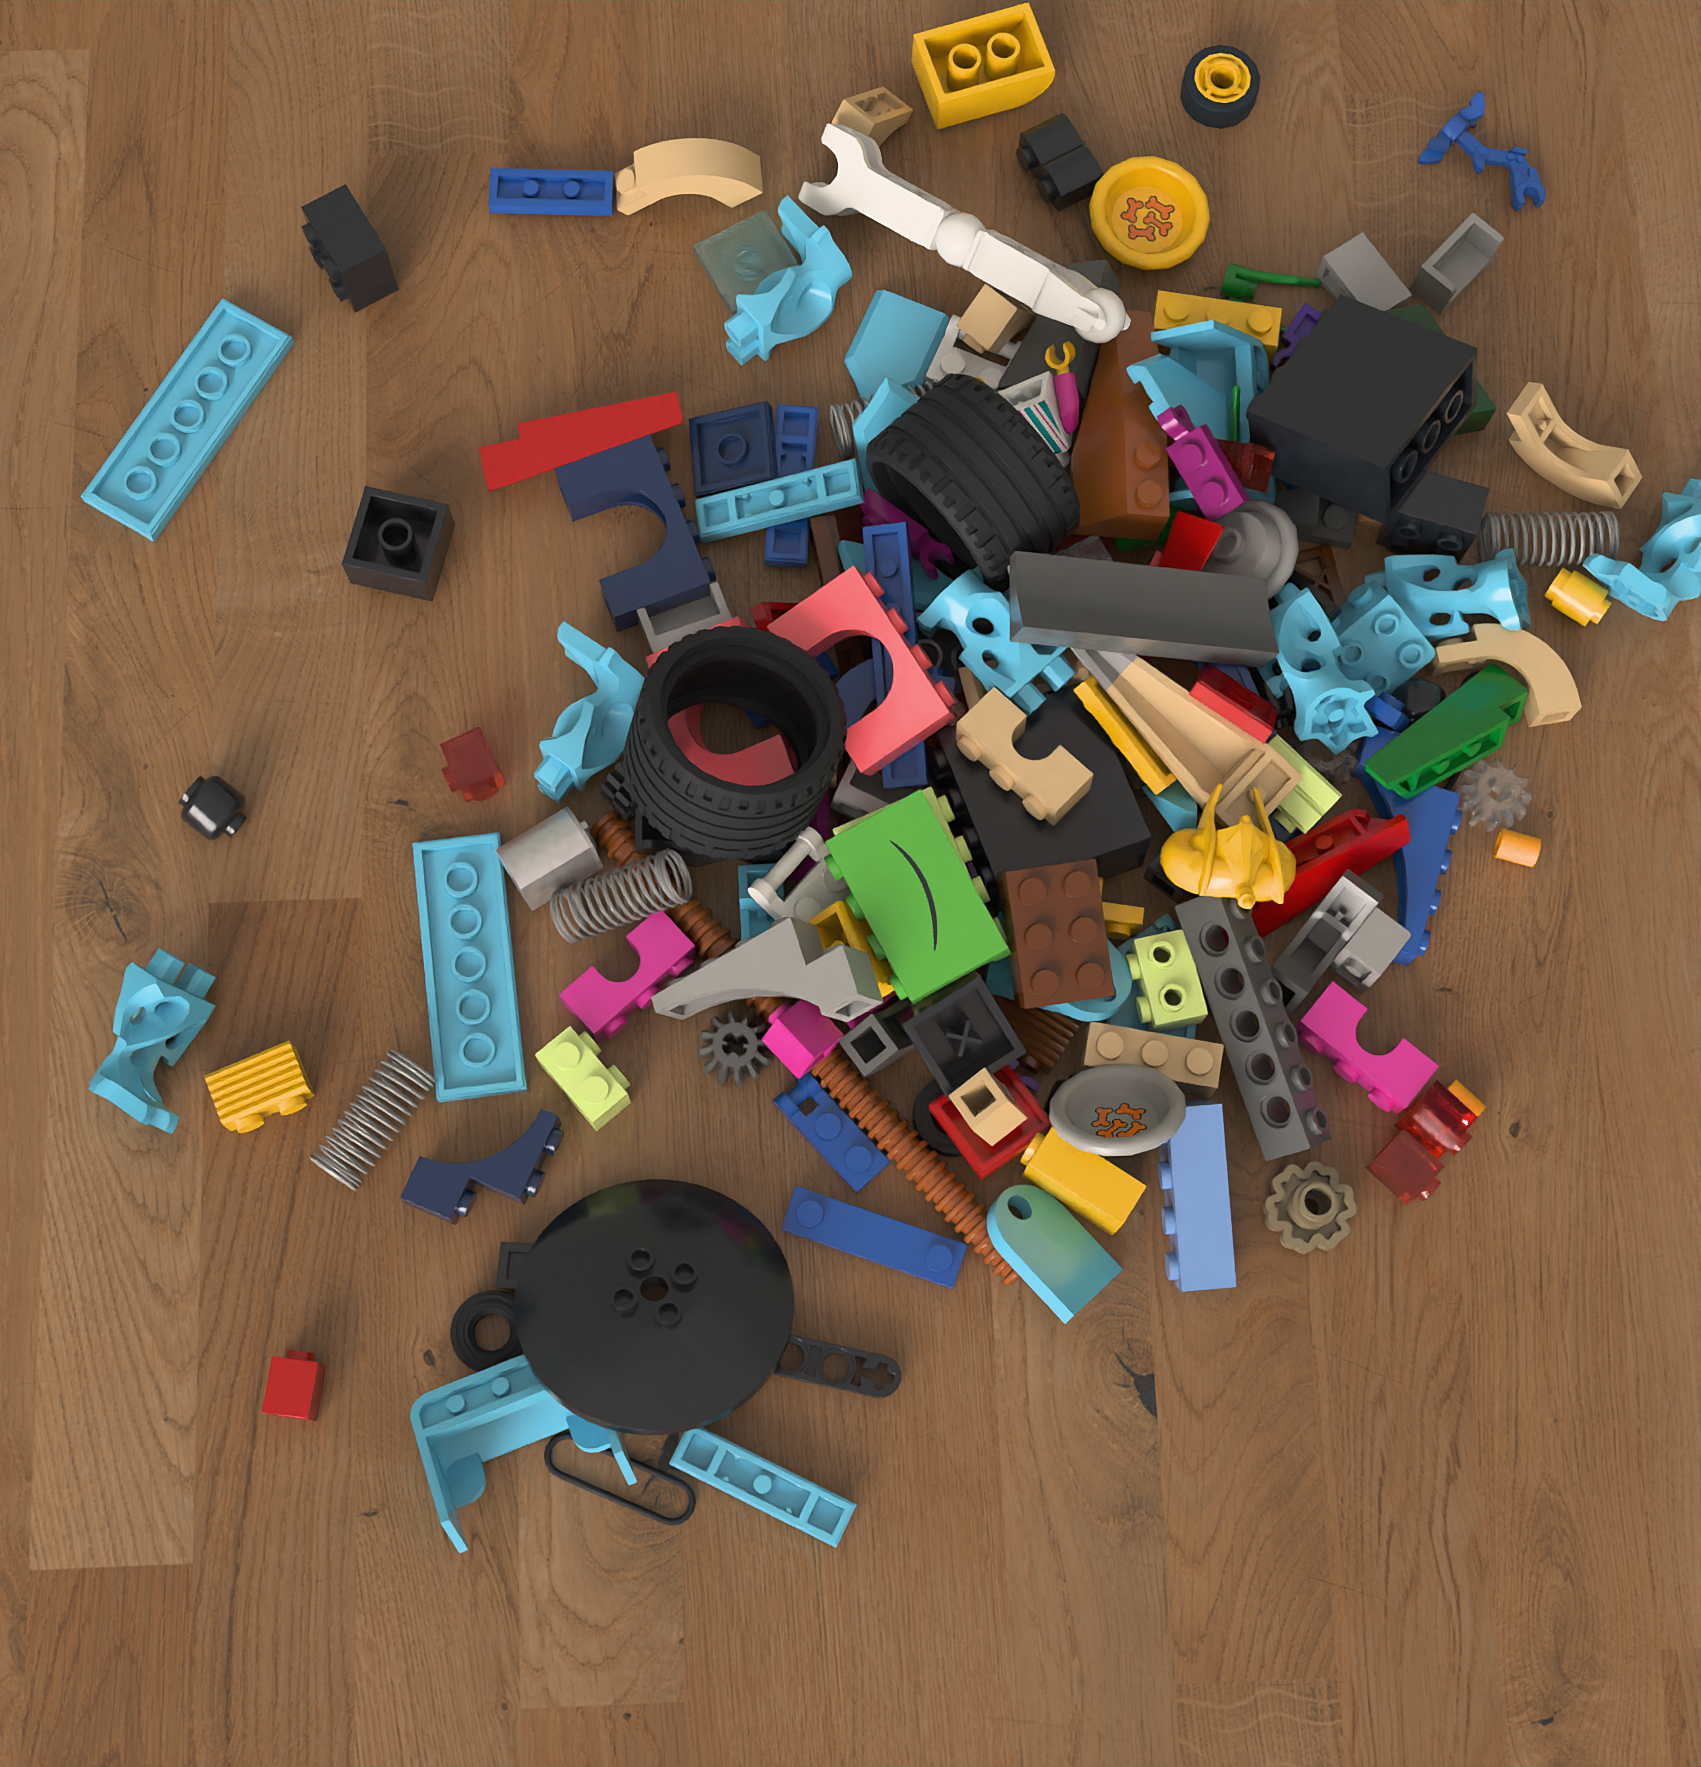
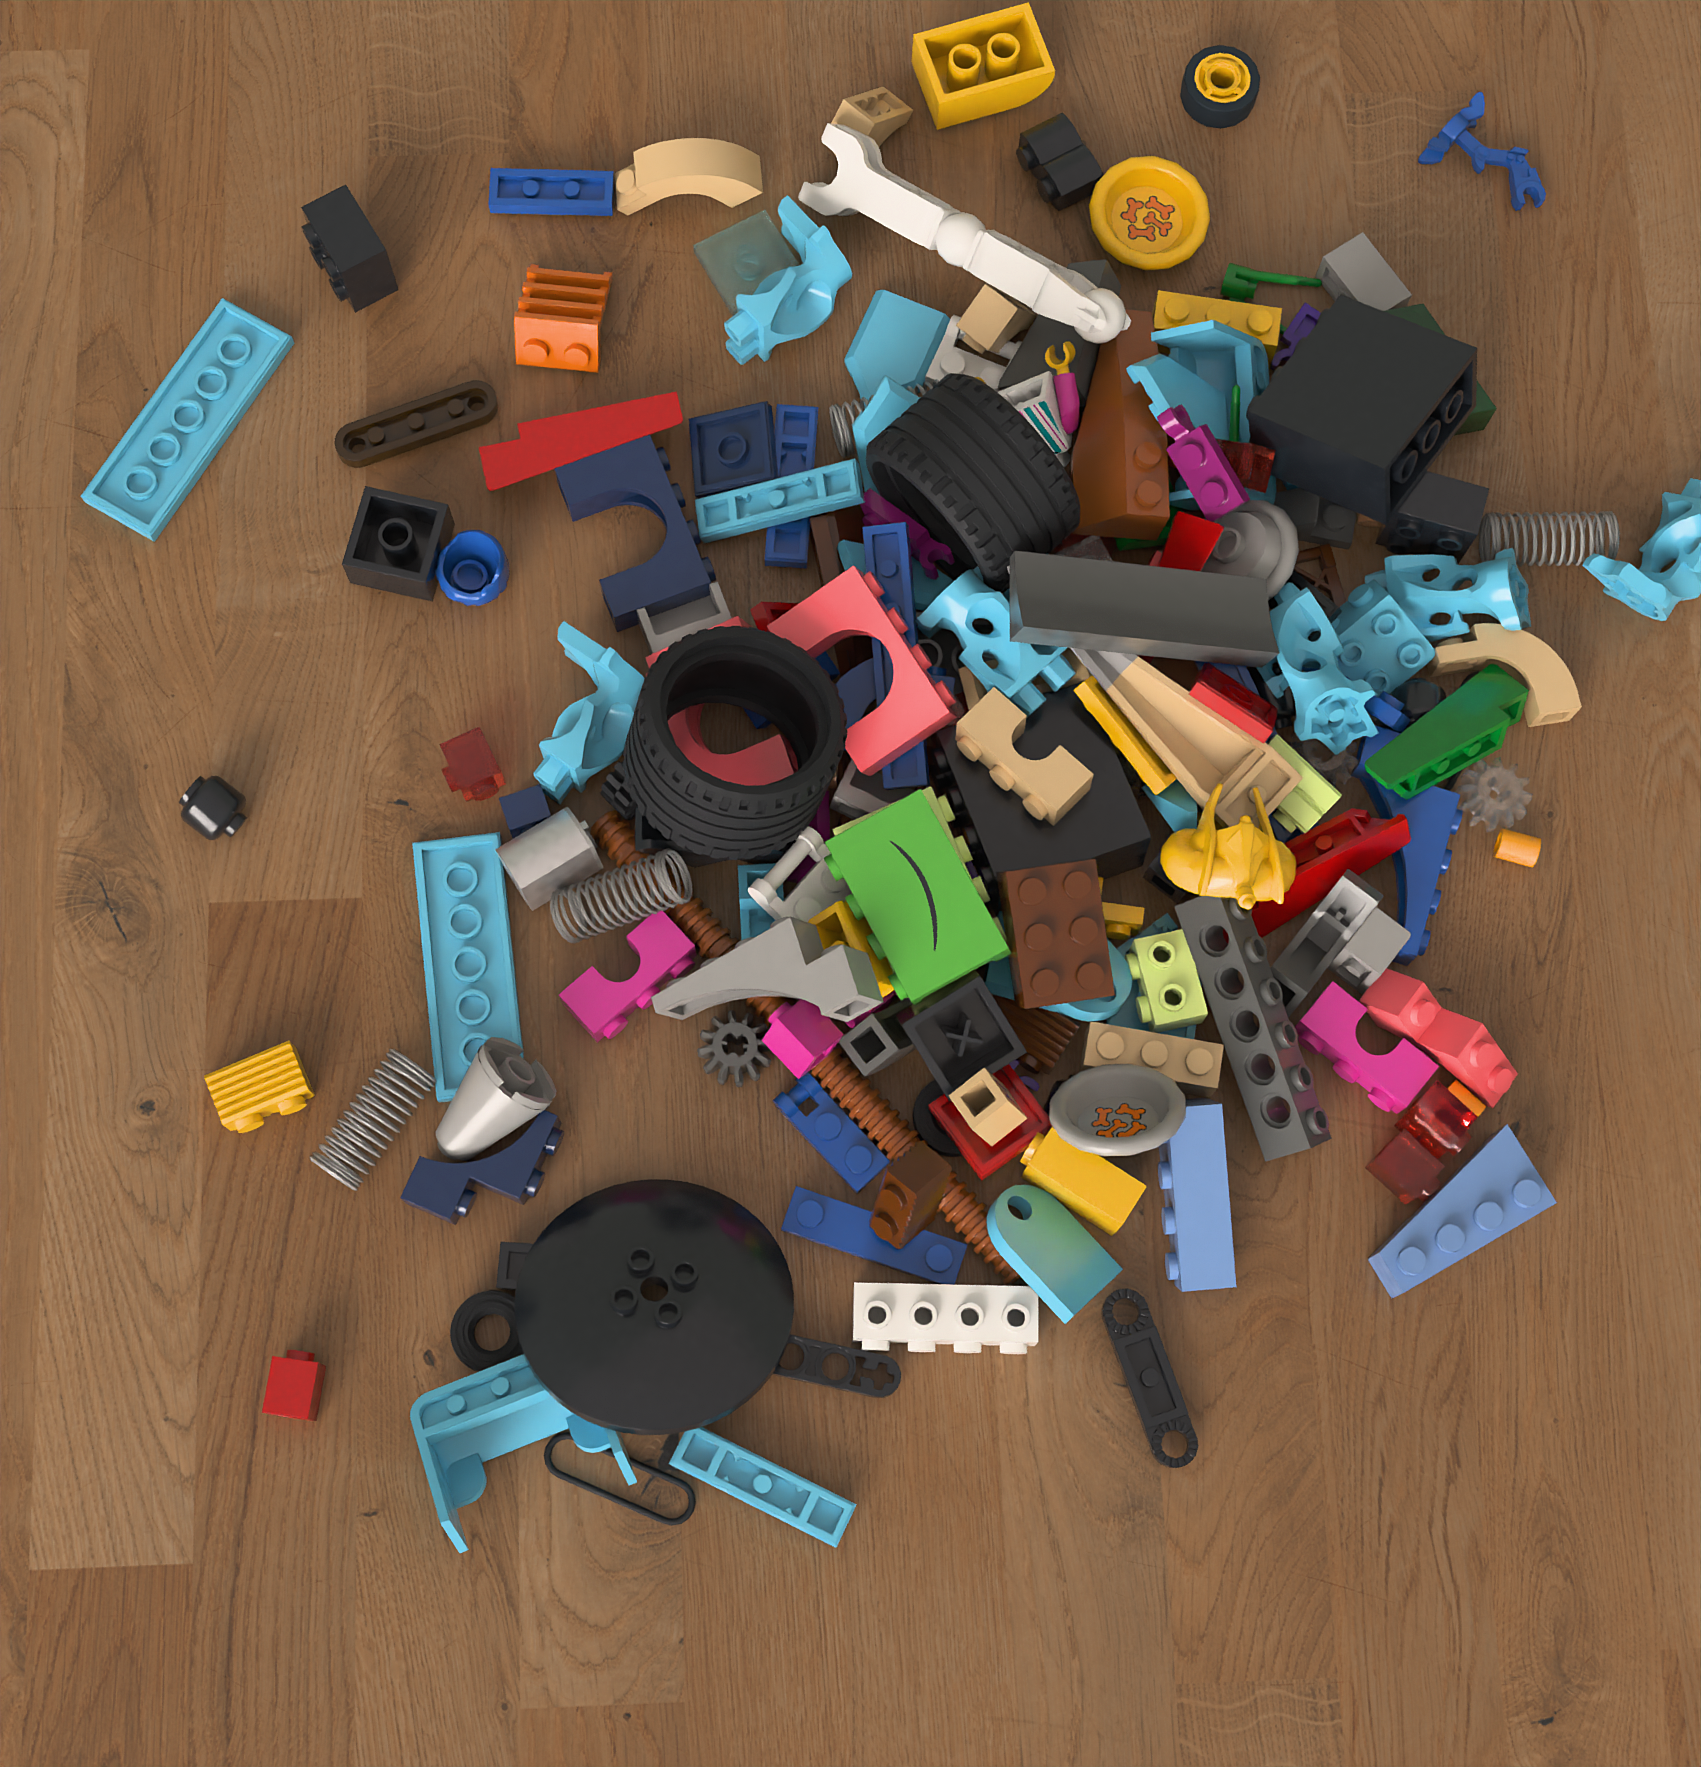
medium azure hips [88,948,216,1134] -> none
yellowish green brick [535,1026,631,1132] -> none
dark tan plant [1262,1161,1357,1254] -> none
light grey panel [1410,213,1504,315] -> none
tan arch [1507,382,1642,509] -> none
yellow brick [1544,567,1612,627] -> none
none -> dark brown plate [334,380,498,468]
none -> blue hair [435,530,510,606]
none -> light grey cone [436,1037,556,1161]
none -> dark blue plate [499,784,551,839]
none -> orange plate [514,264,612,373]
none -> white brick [852,1282,1038,1354]
none -> reddish brown brick [869,1142,953,1249]
none -> black plate [1101,1288,1199,1468]
none -> coral arch [1359,968,1518,1108]
none -> medium blue wedge [1368,1124,1557,1299]

